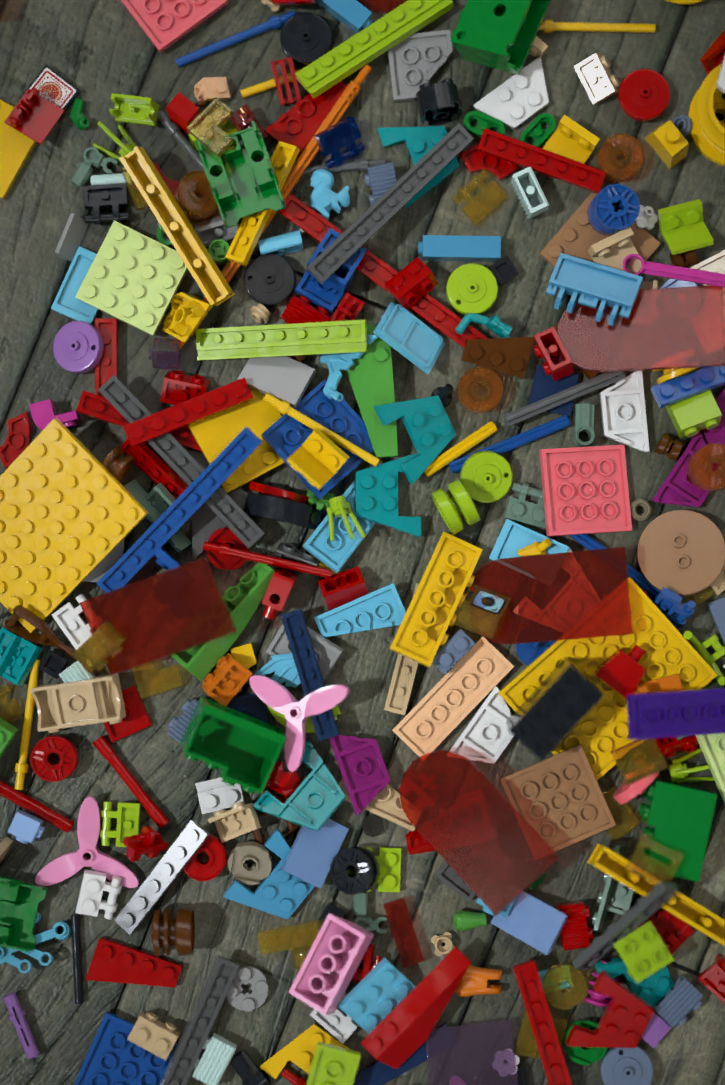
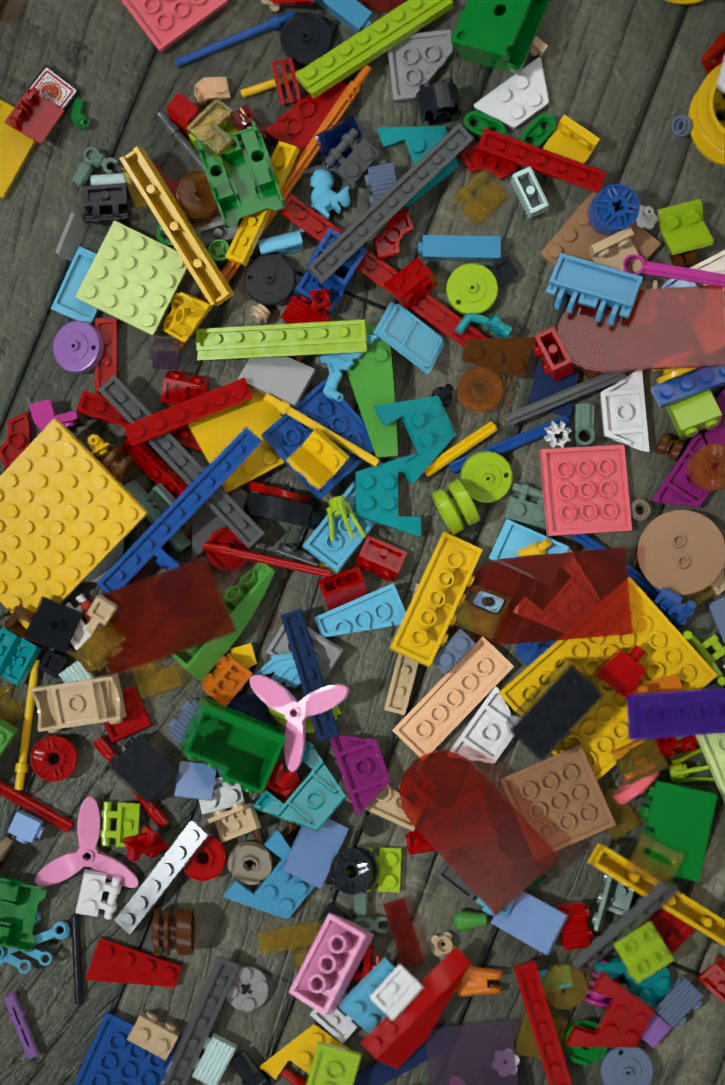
lime plant [93,121,137,166] -> none
lime hinge [109,93,160,126] -> none
red torso [262,567,299,620] -> none
bright green plant [307,490,335,510] -> none
red hips [329,292,365,322] -> none
yellow bar [538,20,655,33] -> none
bracket [574,53,620,105] -> none
clear orange wheel [596,134,644,183] -> none
red wheel [618,68,670,122] -> none
yellow torso [645,120,689,169] -> none
none -> black plate [24,596,83,653]
none -> tan plate [85,594,118,634]
none -> yellow hinge [88,435,114,460]
none -> black brick [108,734,179,804]
none -> medium blue piece [174,761,217,801]
none -> red plate [309,288,332,311]
none -> dark grey plate [325,128,379,186]
none -> red bracket [355,535,408,582]
none -> white plate [370,964,424,1021]
none -> red tile [372,210,414,261]
none -> white gear [544,421,571,448]

